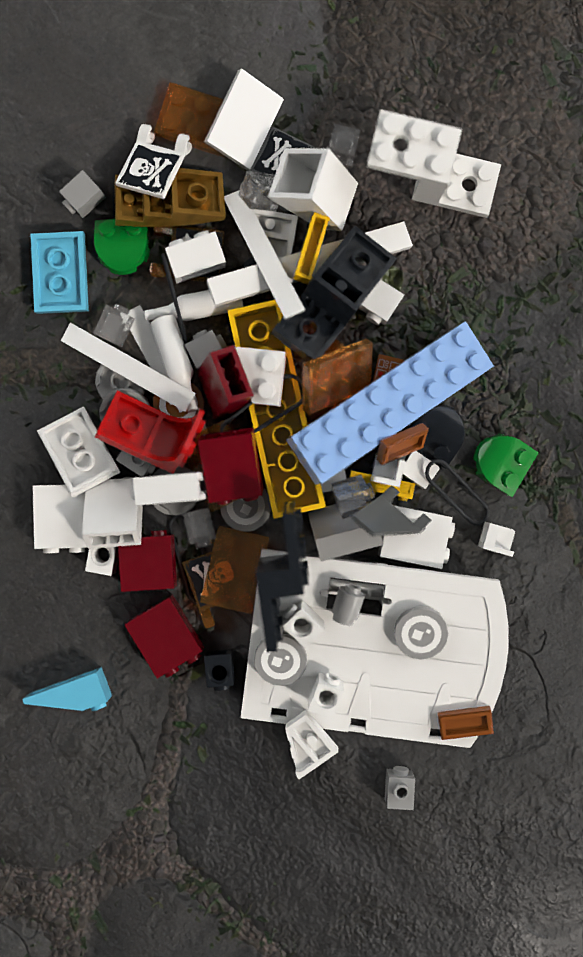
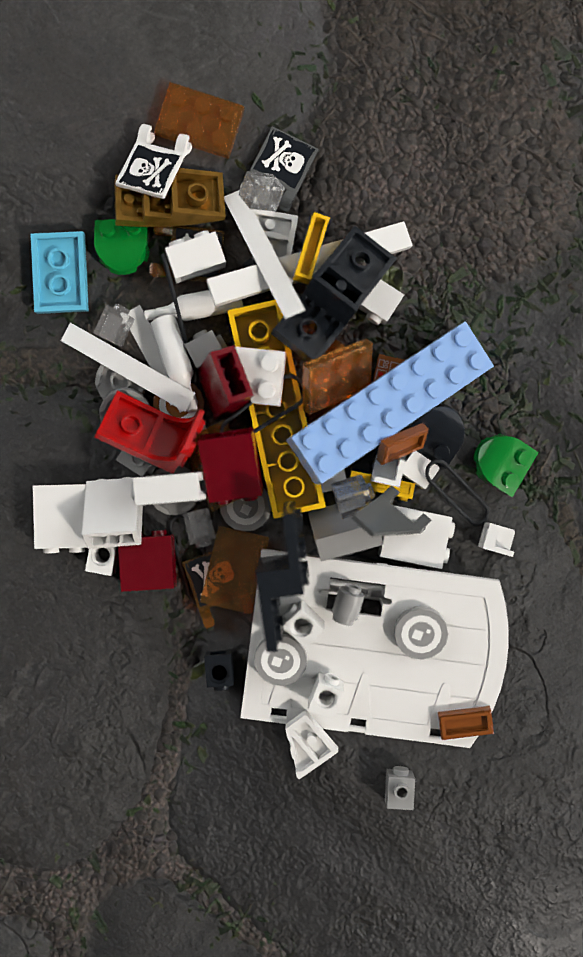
medium azure slope [22,667,112,711] -> none
white tile [37,406,120,498] -> none
light grey brick [59,170,106,218] -> none
dark red brick [125,594,204,679] -> none
white tile [204,69,284,170] -> none
white slope [268,148,358,231] -> none
clear brick [329,124,361,166] -> none
white bracket [366,110,501,218] -> none

